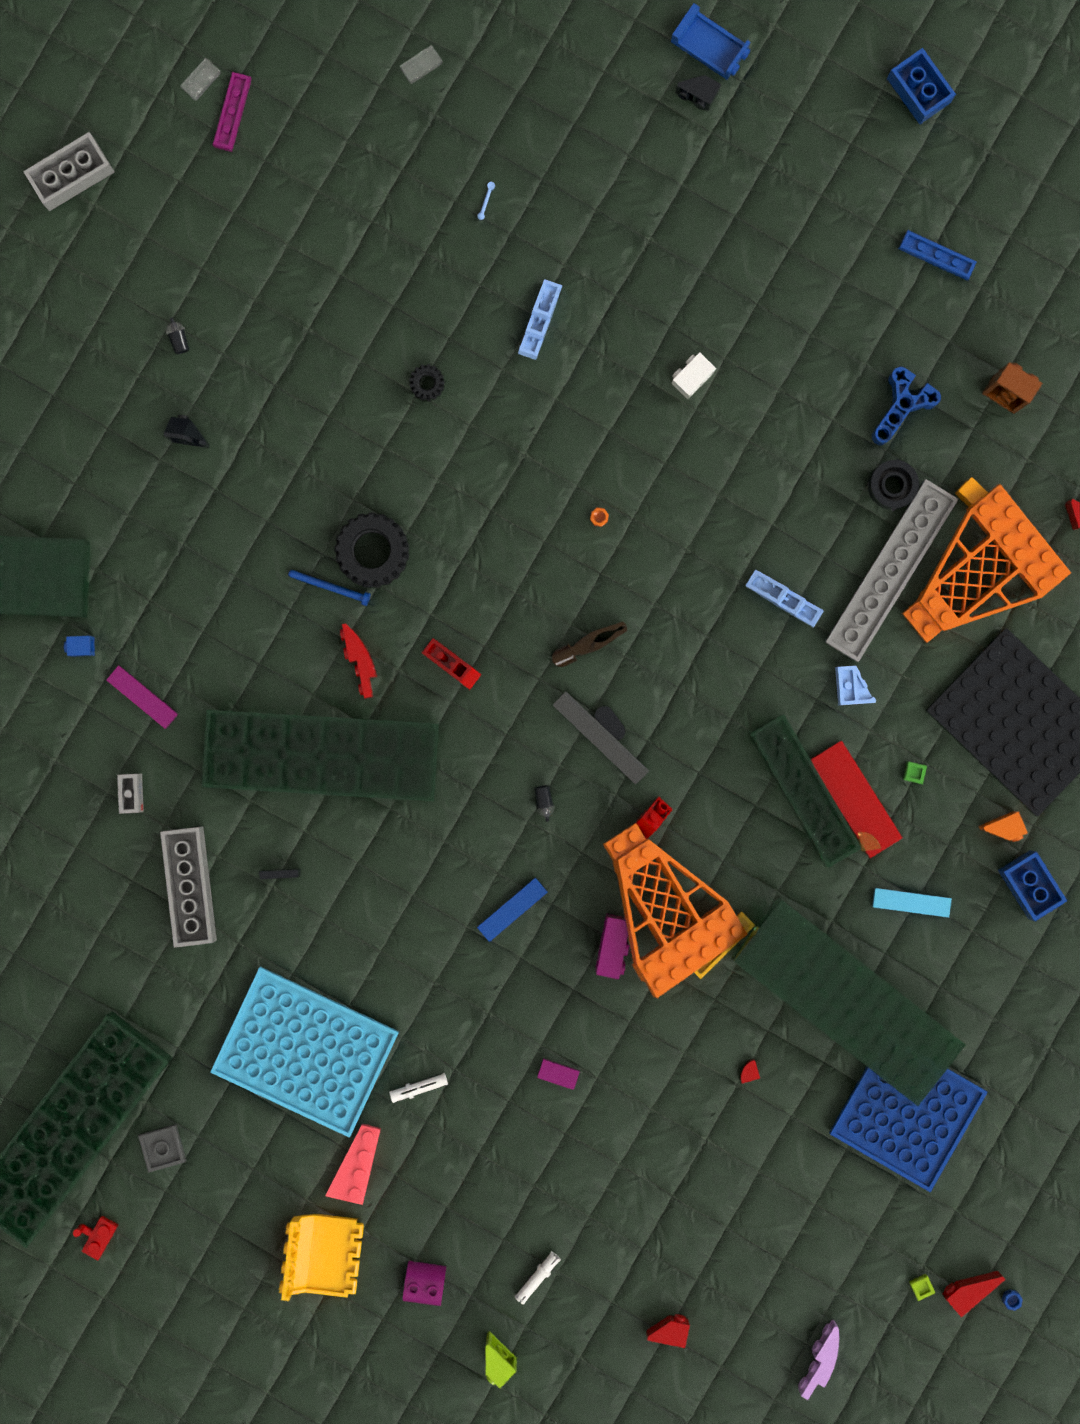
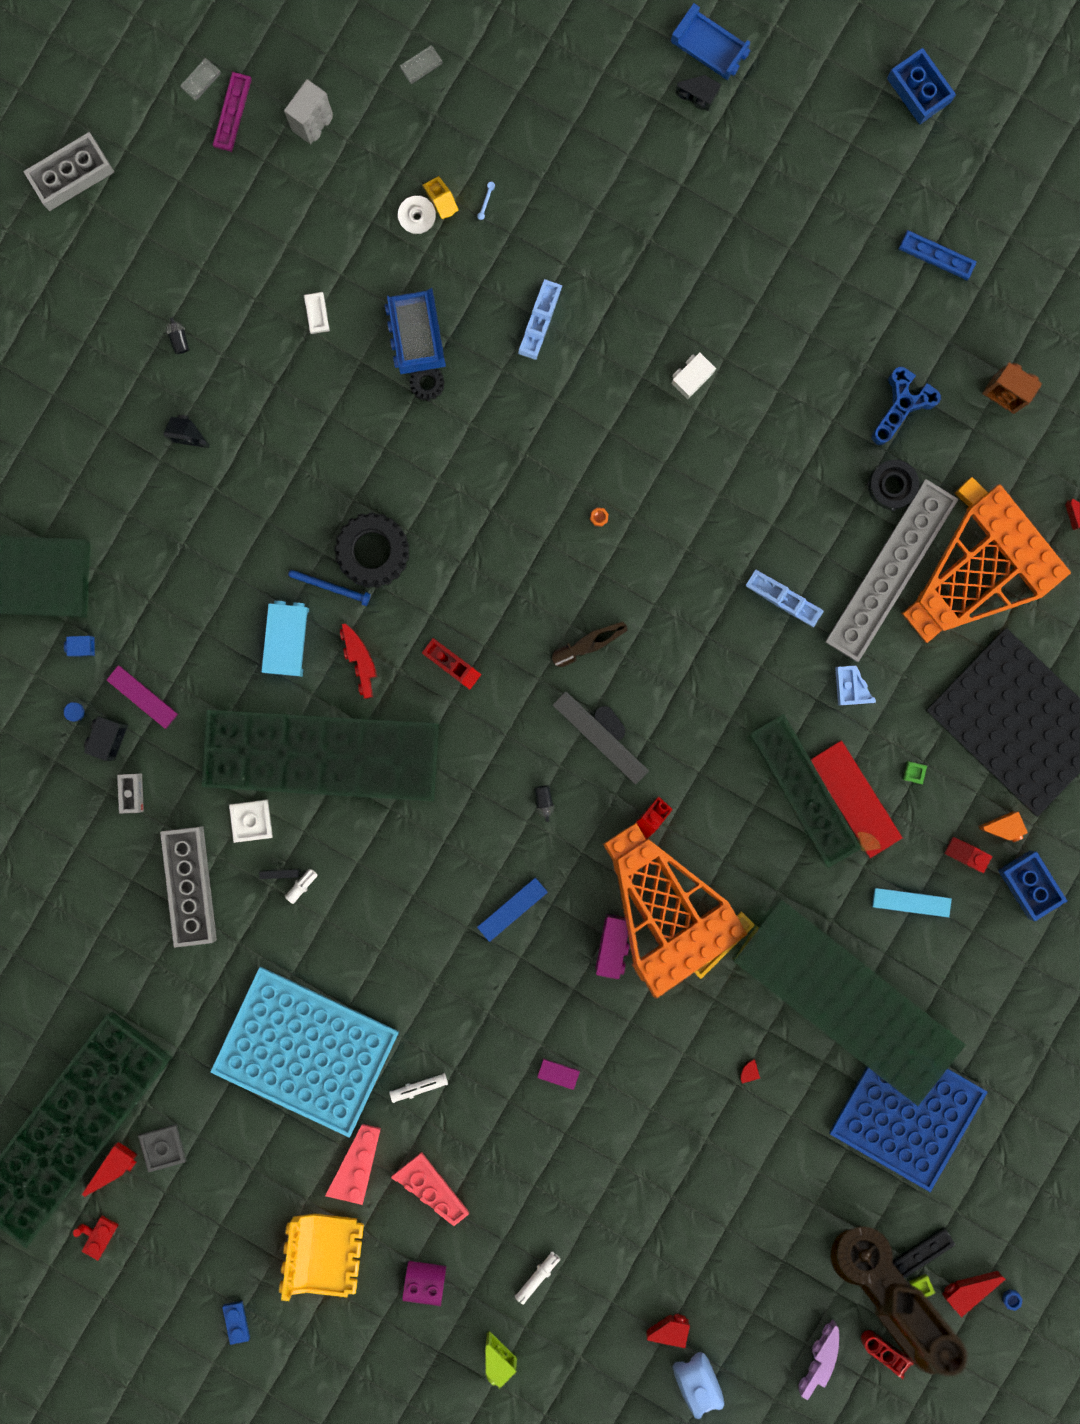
none -> blue tile [64,702,85,722]
none -> red slope [82,1142,138,1197]
none -> black brick [84,716,129,761]
none -> blue plate [222,1301,250,1345]
none -> white tile [229,800,273,843]
none -> medium azure panel [262,601,309,677]
none -> light grey brick [284,80,333,145]
none -> white axle [285,869,317,904]
none -> white tile [304,292,330,334]
none -> window [385,288,446,374]
none -> coral wing [391,1152,469,1226]
none -> white dish [398,196,436,234]
none -> yellow slope [423,176,458,219]
none -> light blue animal [673,1352,725,1419]
none -> dark brown arm [830,1227,968,1376]
none -> red piece [861,1330,914,1379]
none -> black tile [892,1227,956,1278]
none -> red slope [944,837,993,873]

